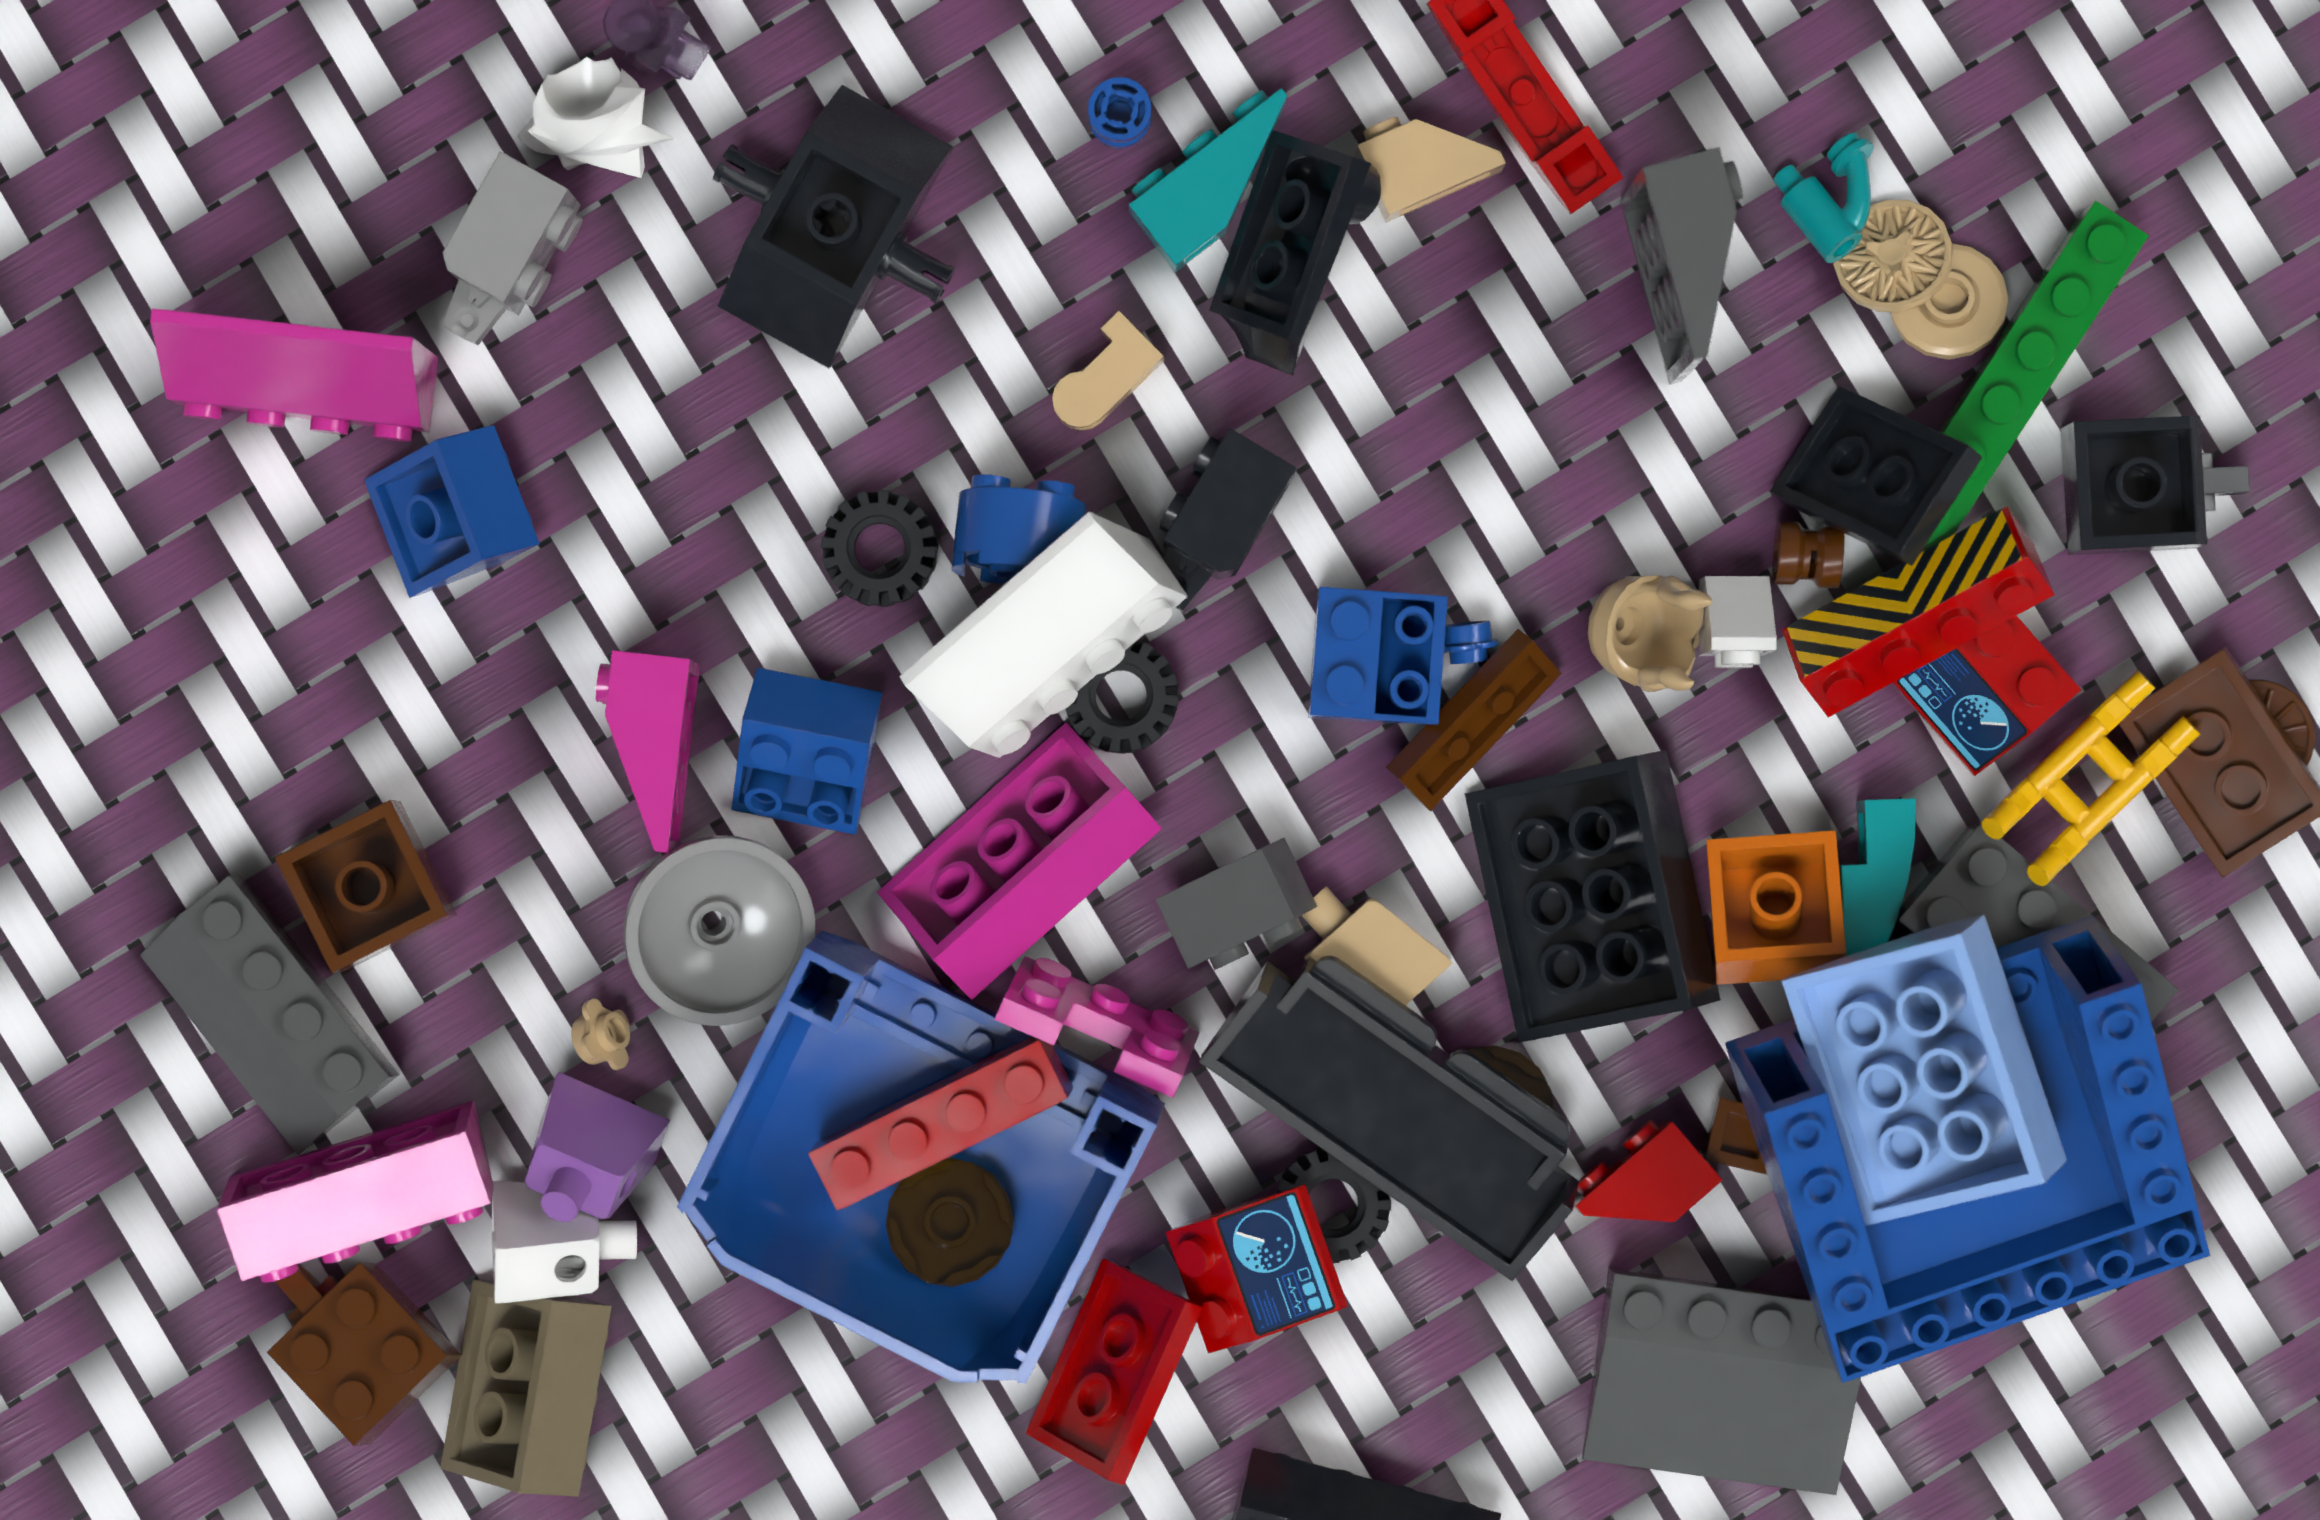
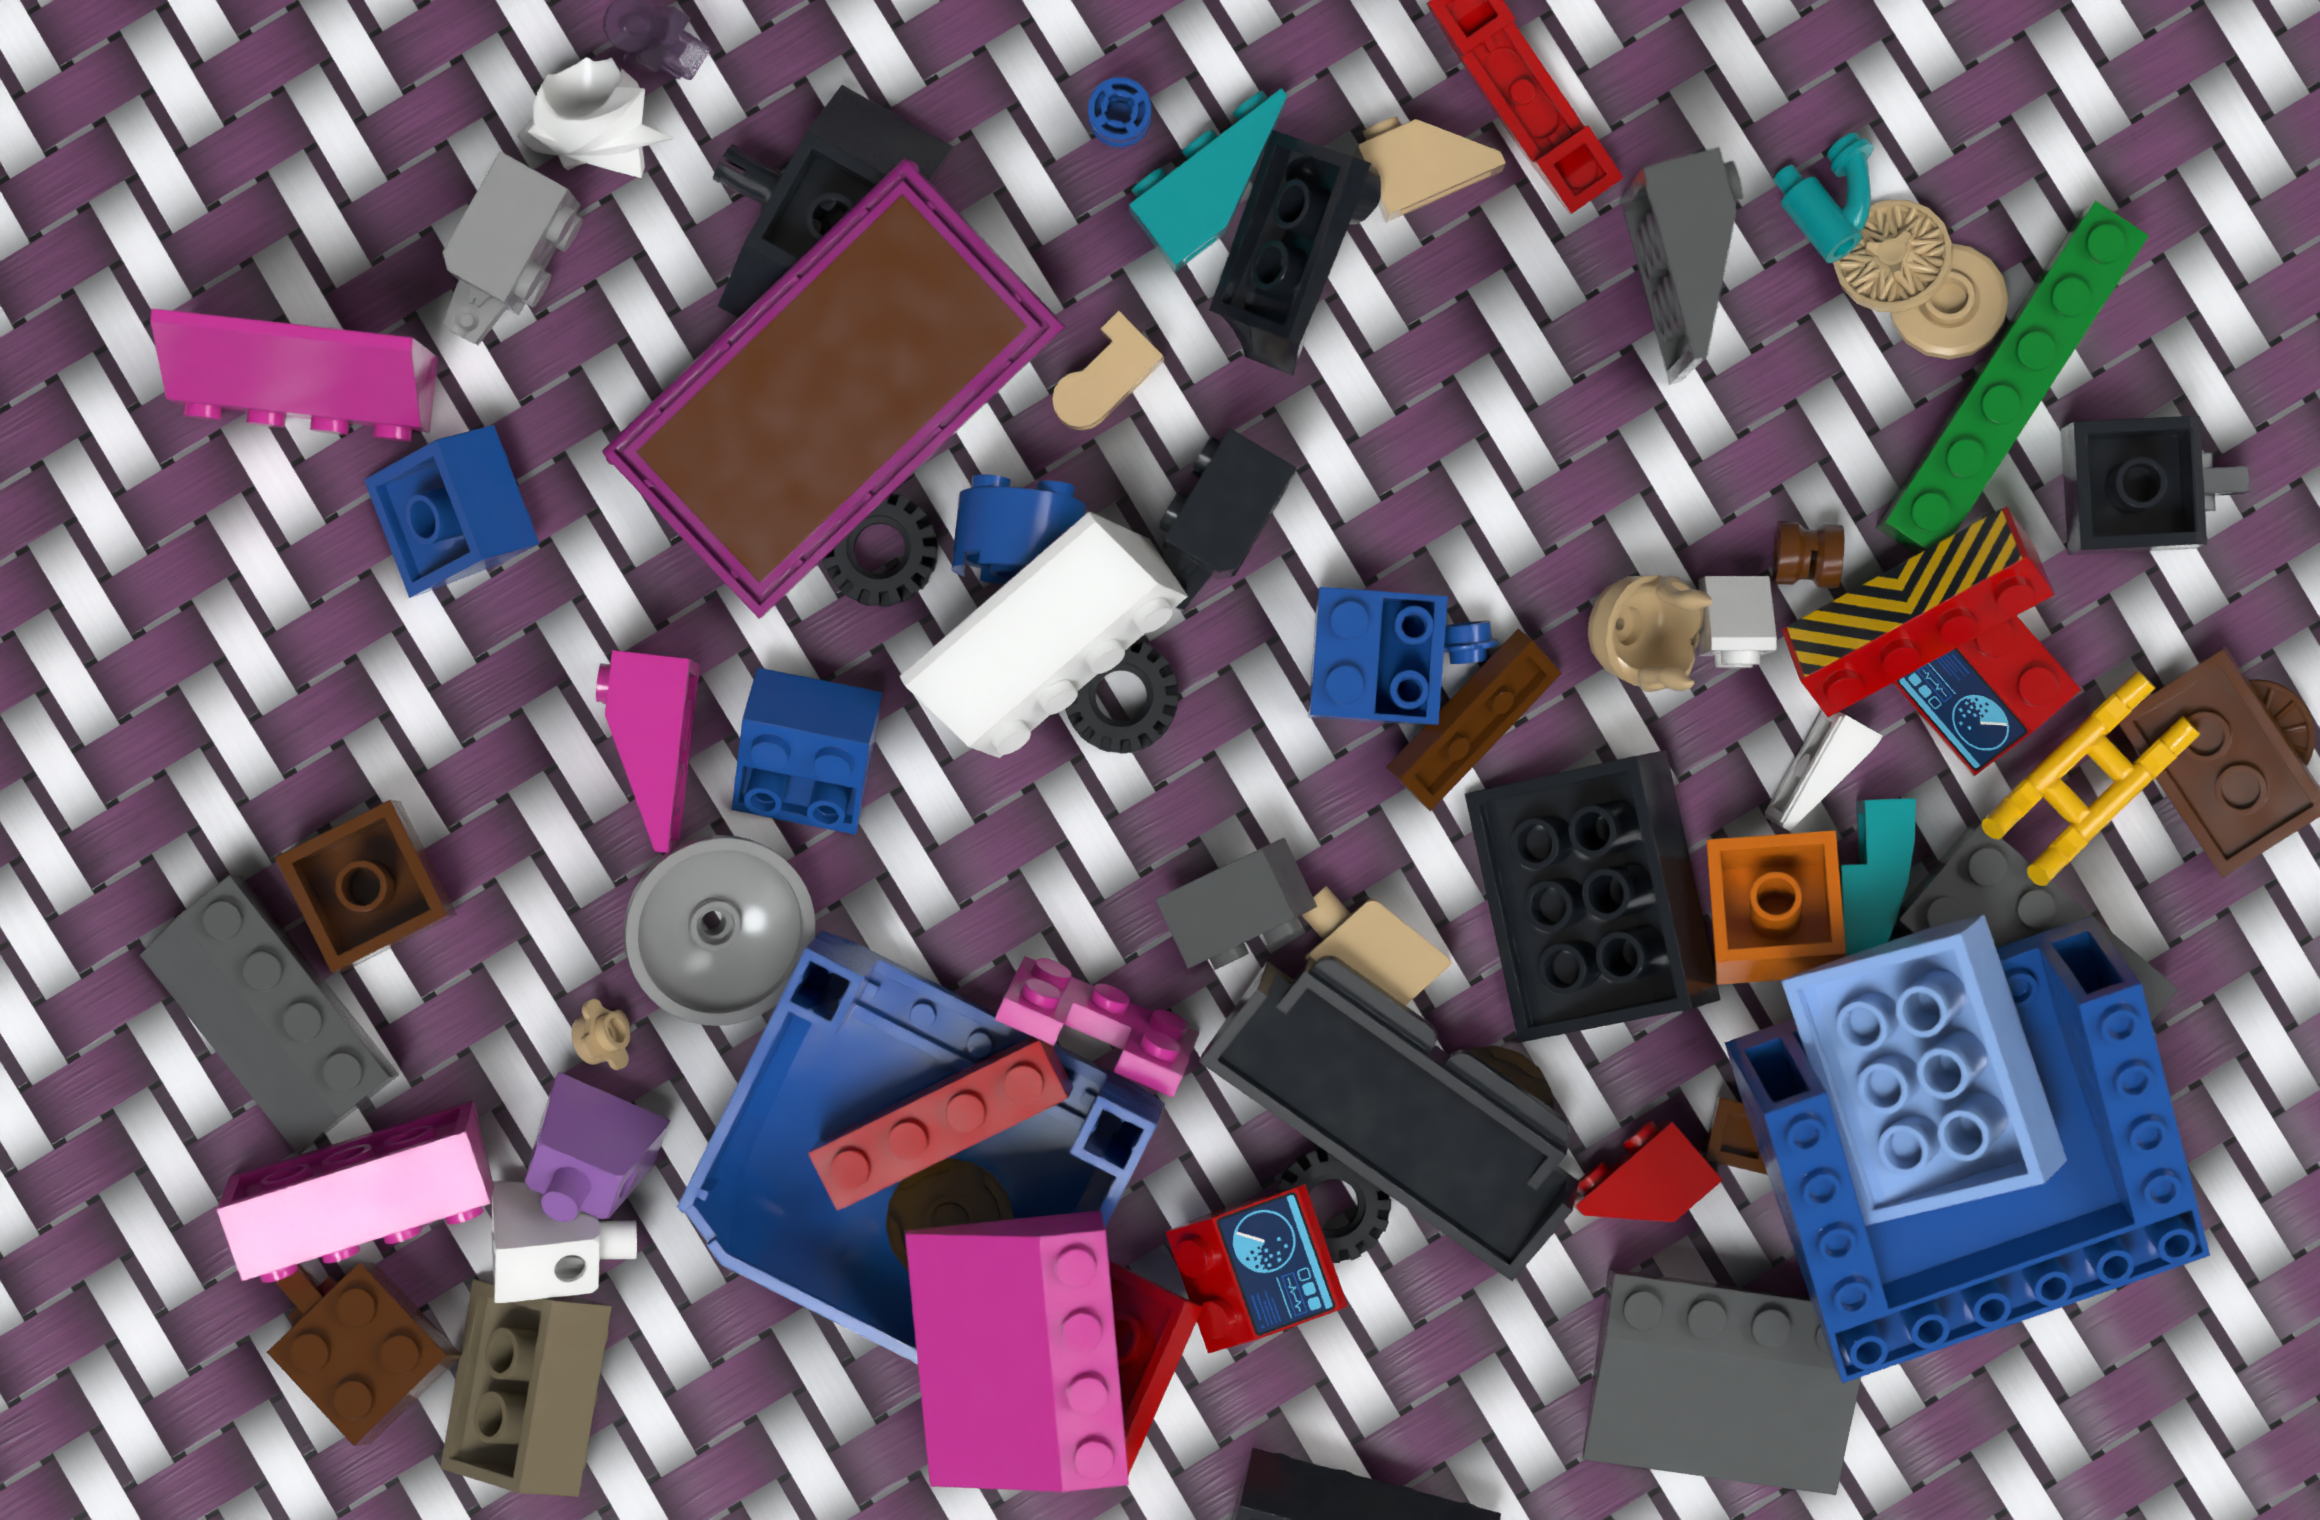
dark pink slope [877,722,1162,1000] -> none
black plate [1770,386,1983,566] -> none
none -> reddish brown door [602,157,1066,619]
none -> dark pink slope [905,1210,1129,1492]
none -> white slope [1764,711,1883,831]

